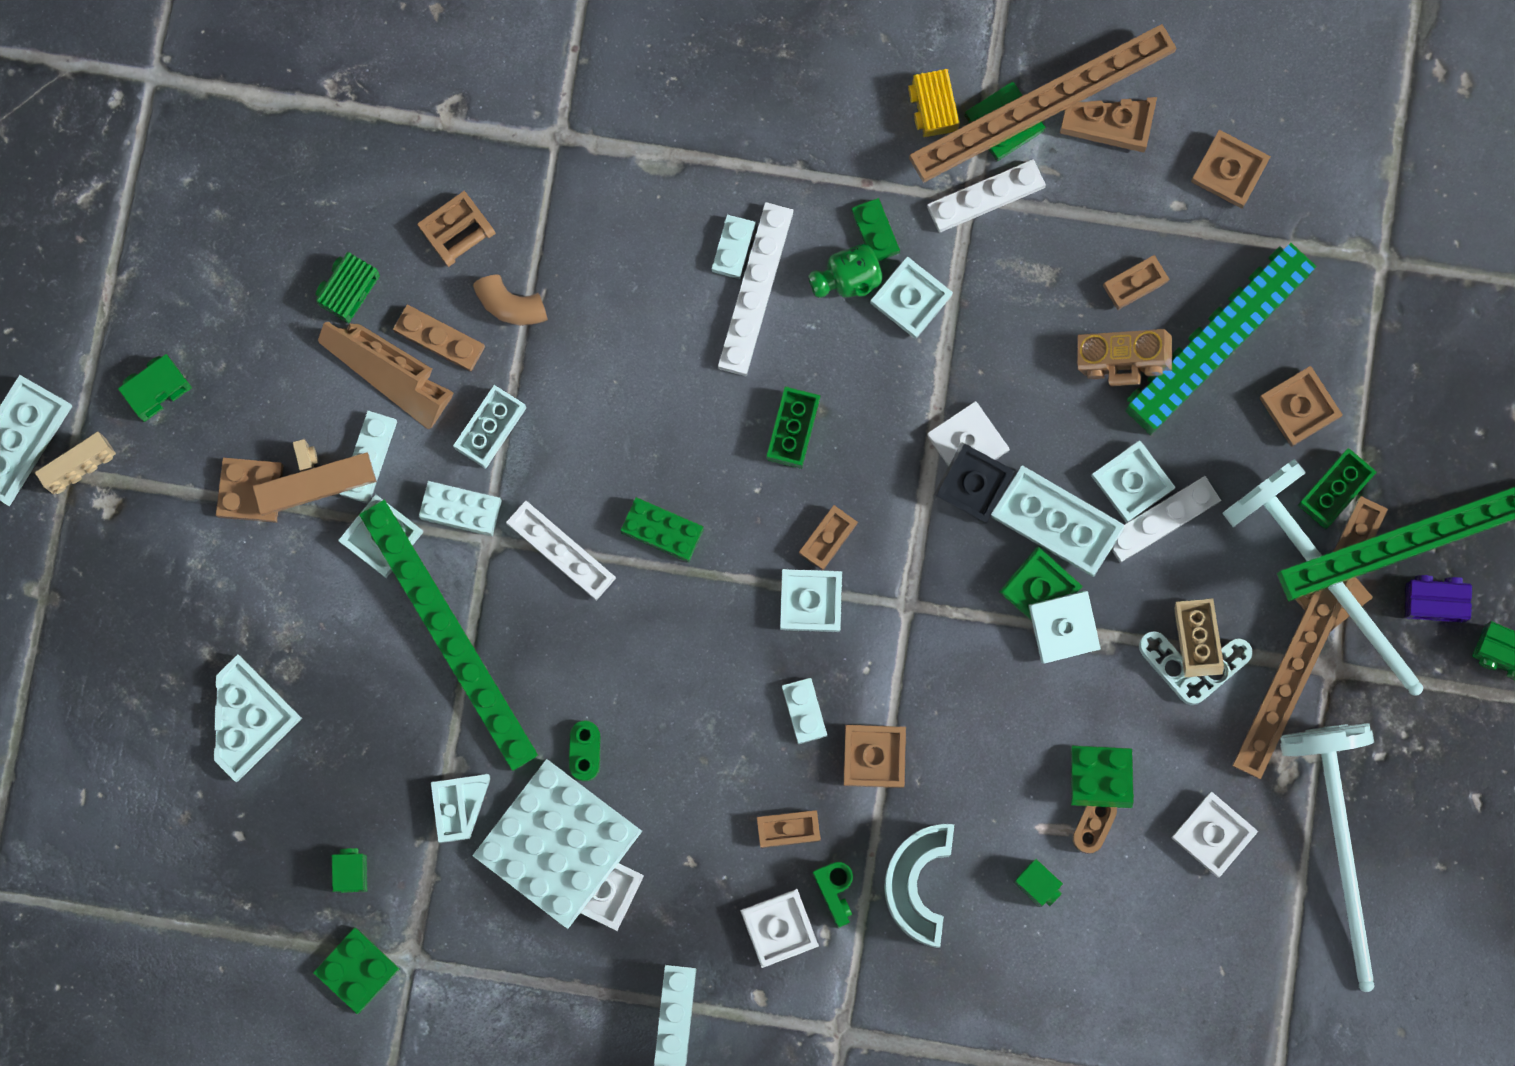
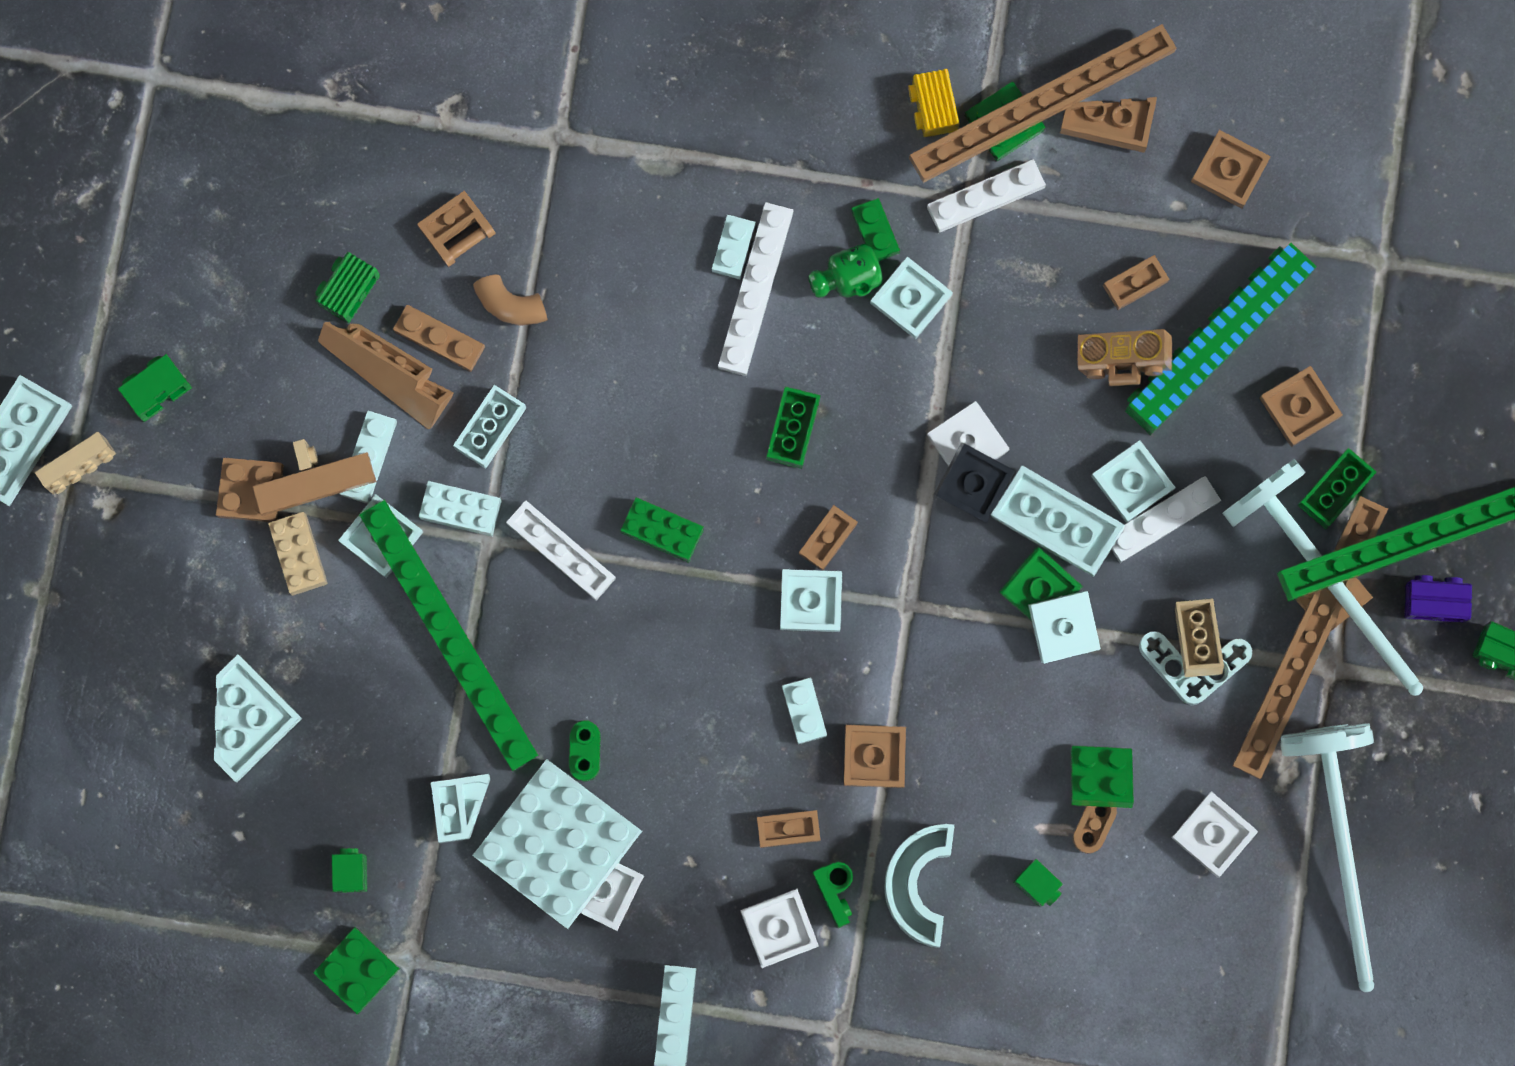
none -> tan piece [268,512,328,596]

